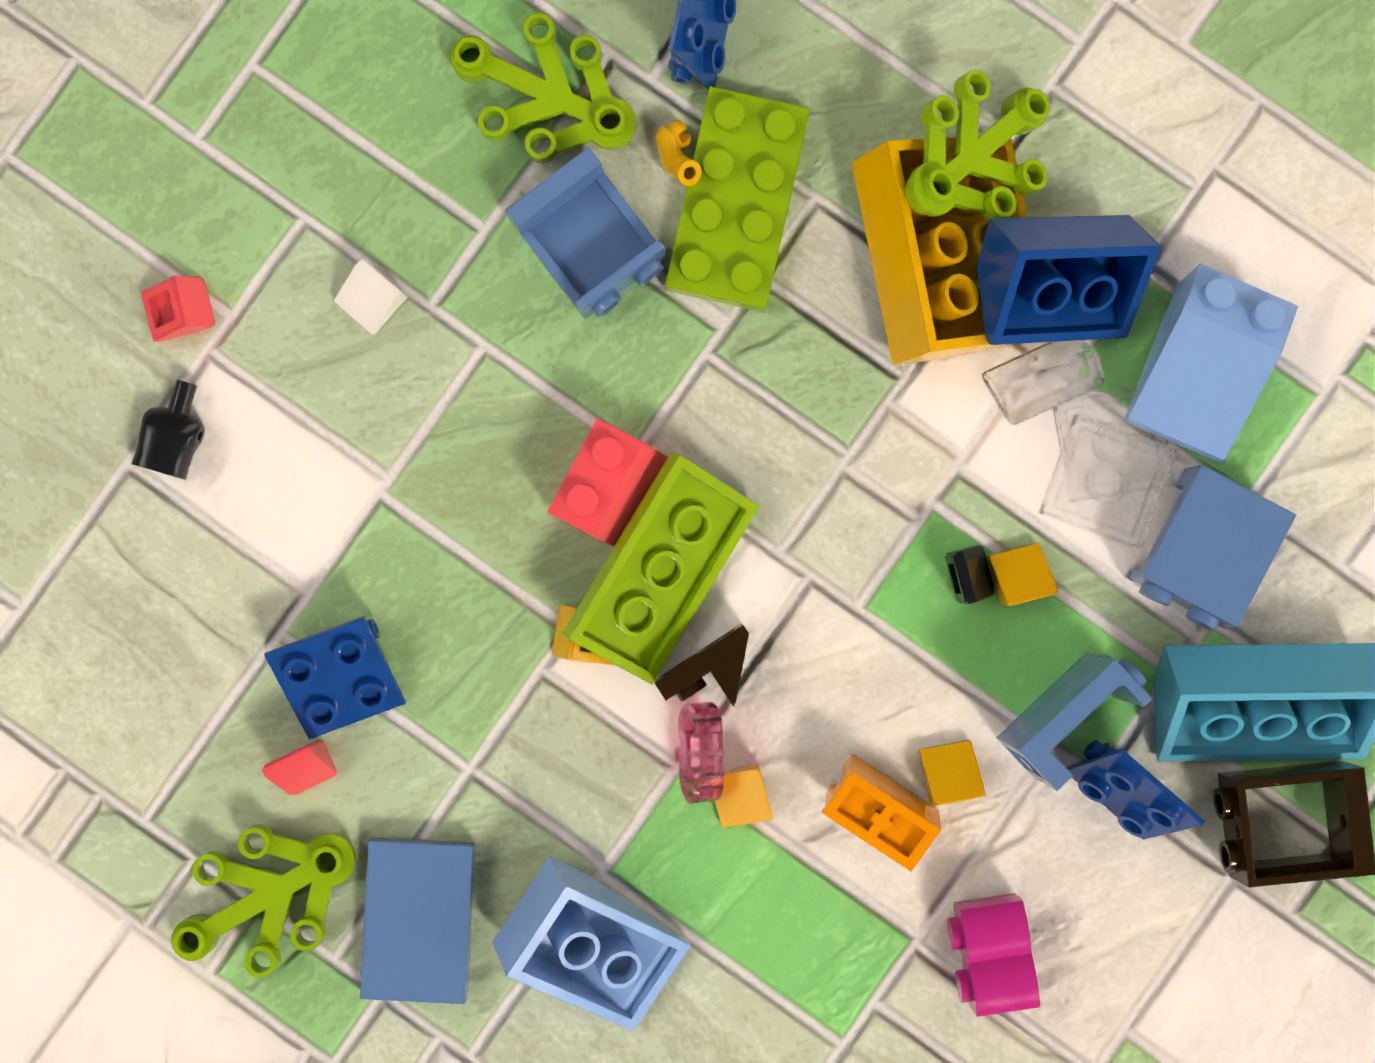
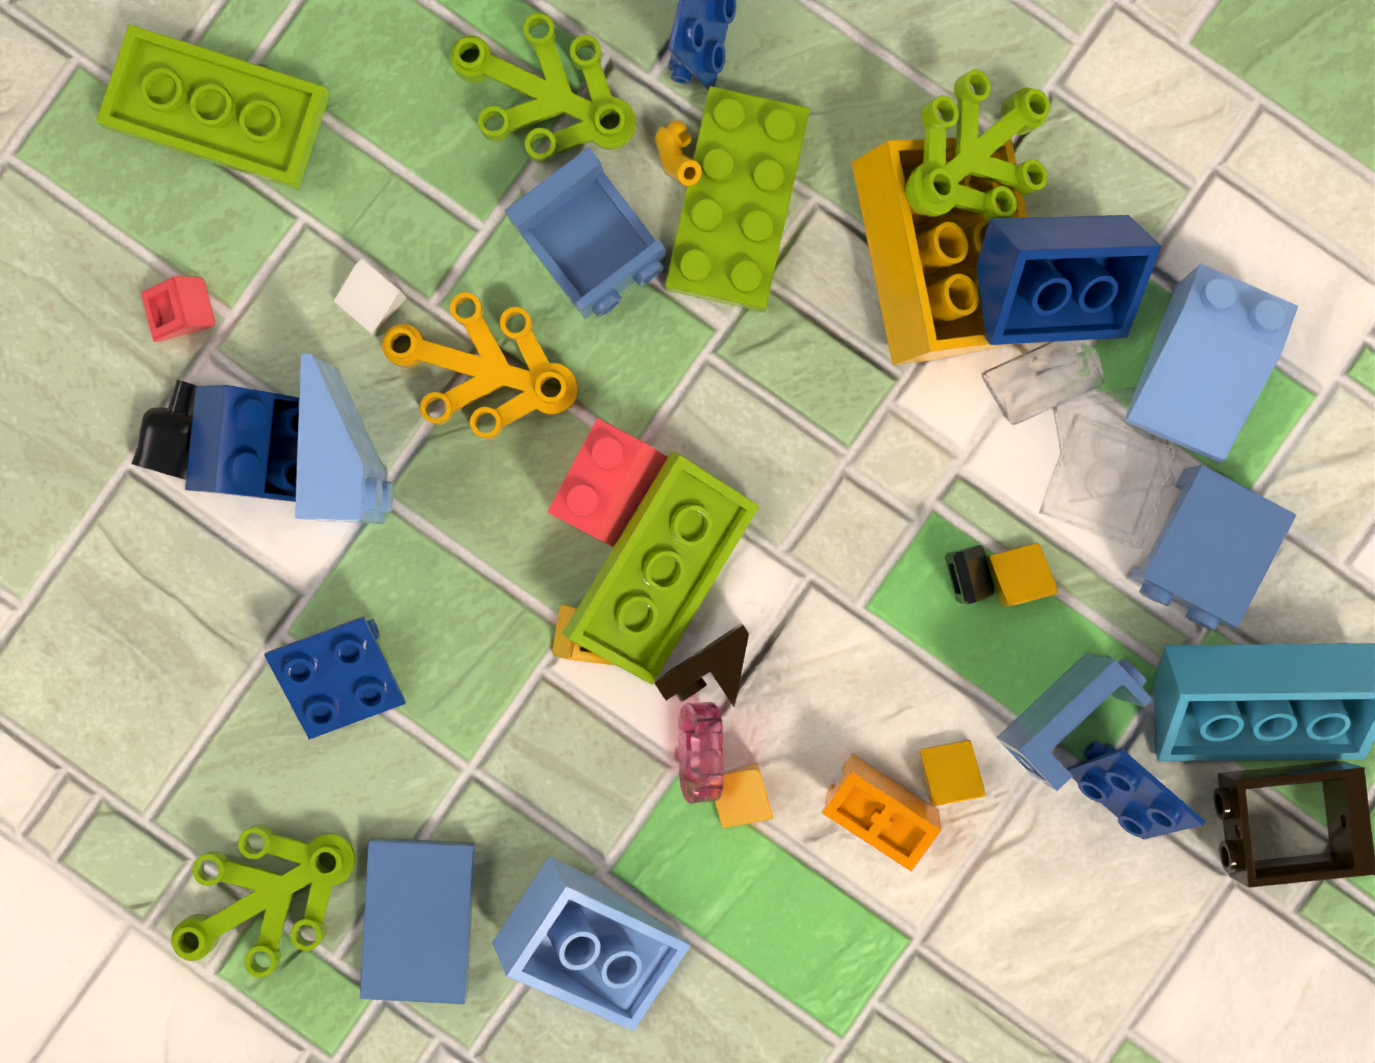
coral slope [261,740,337,795] -> none
dark pink brick [947,893,1040,1017] -> none
none -> lime plate [96,24,331,191]
none -> blue slope [185,385,299,502]
none -> light blue slope [295,354,394,524]
none -> yellow plant [382,292,578,440]

